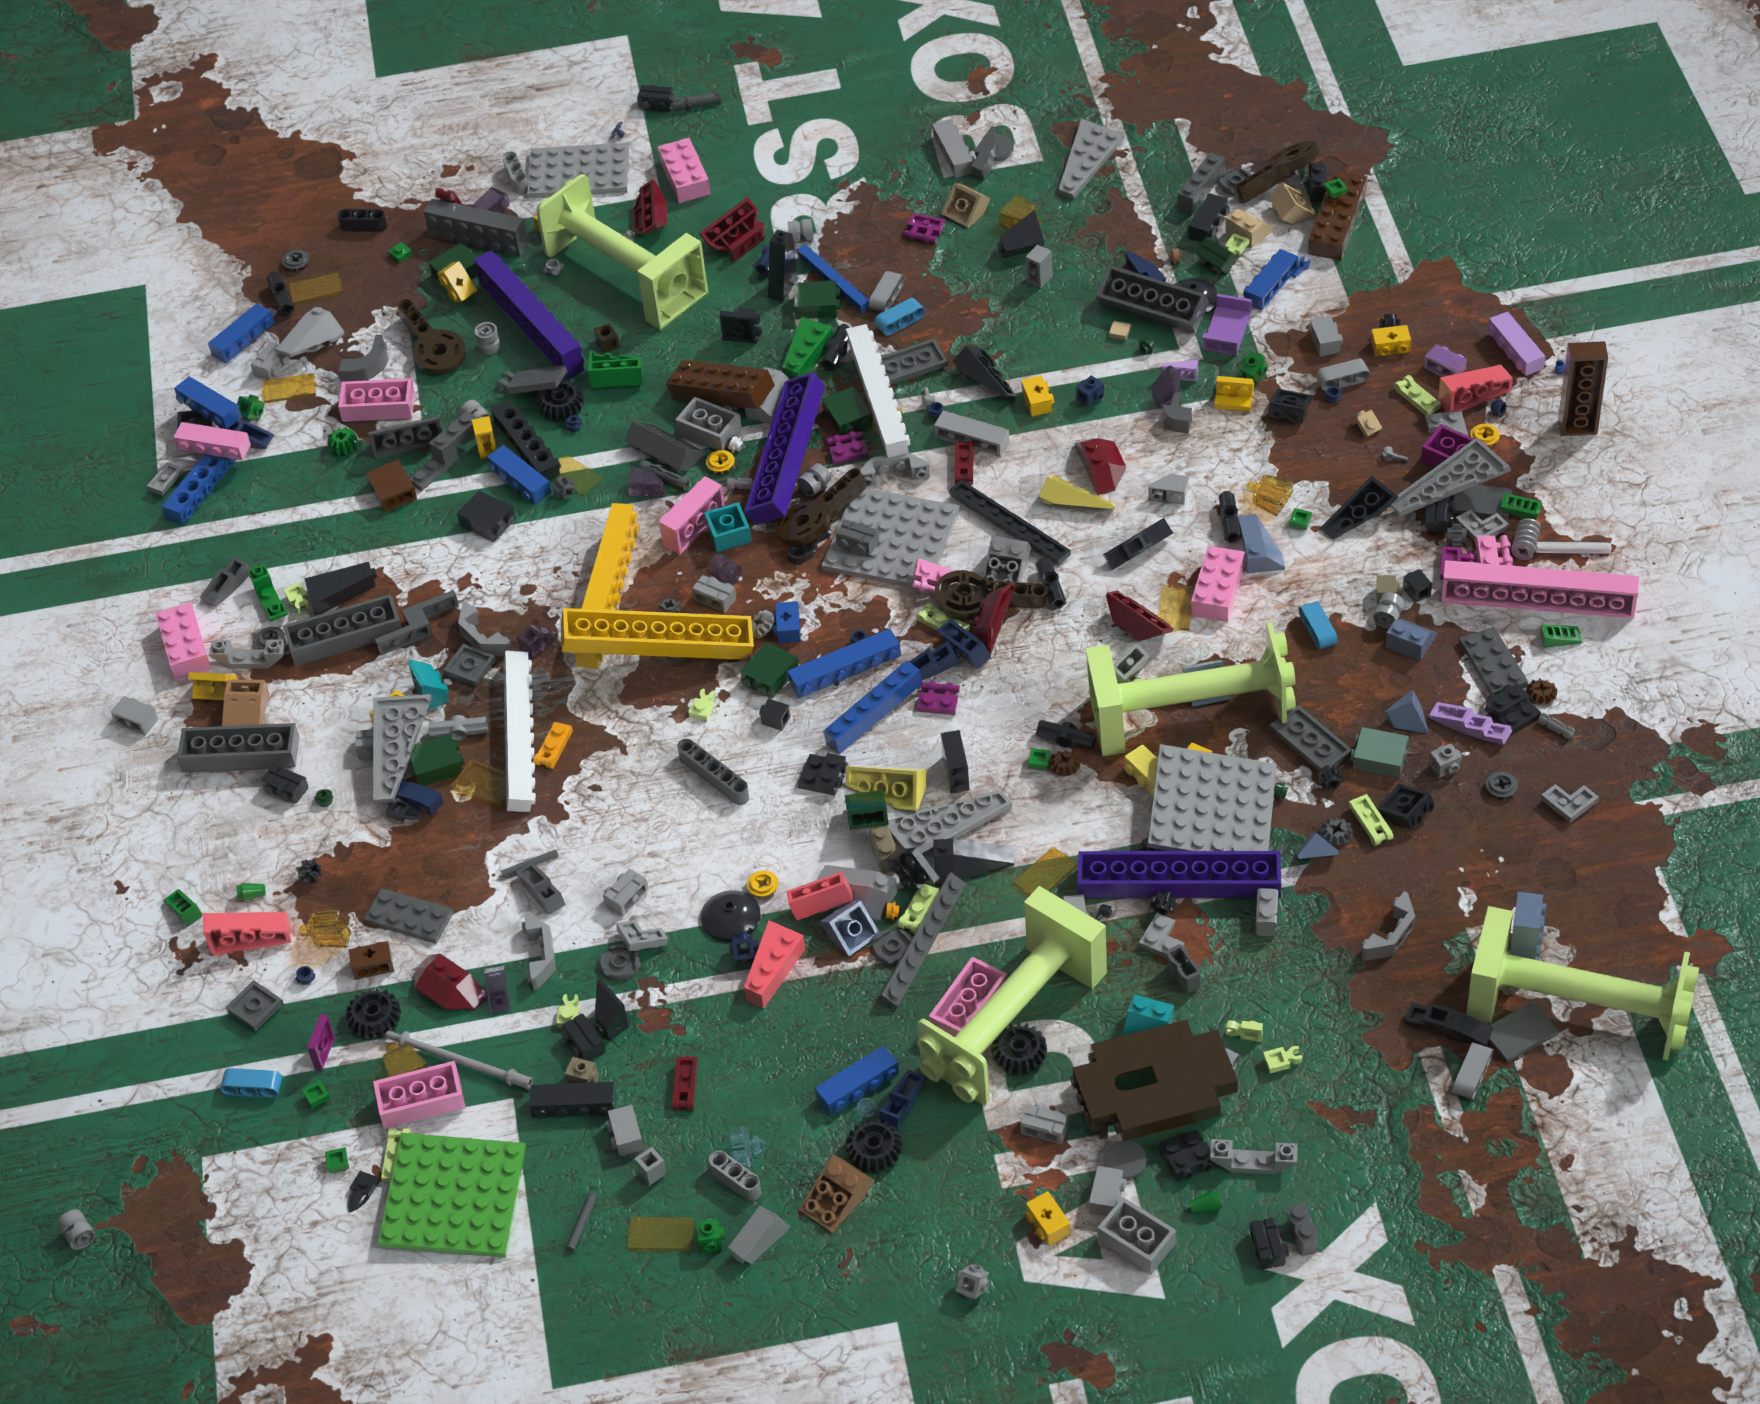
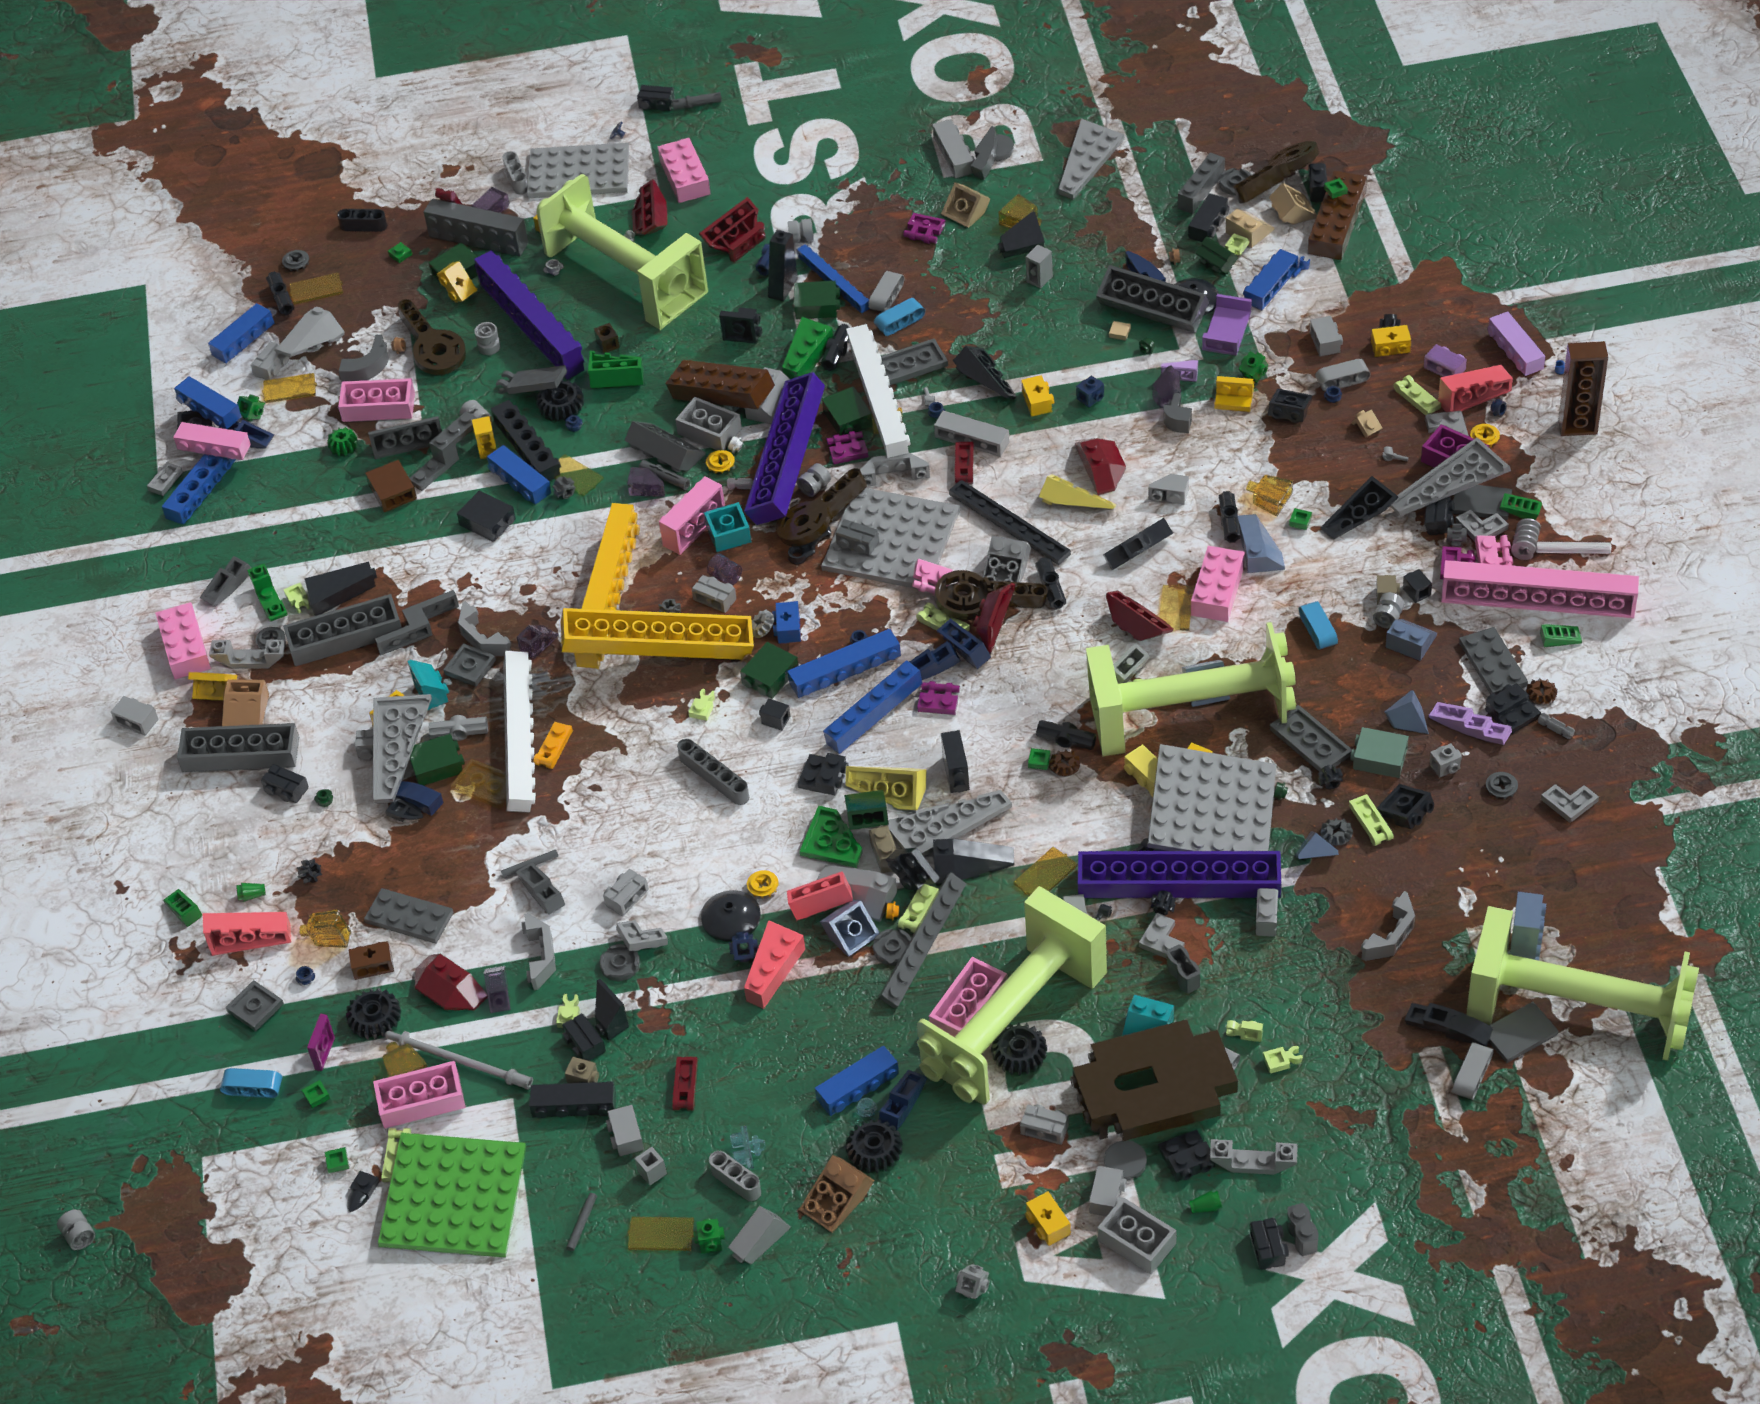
none -> medium nougat plate [391,337,406,354]
none -> green plate [800,806,863,868]

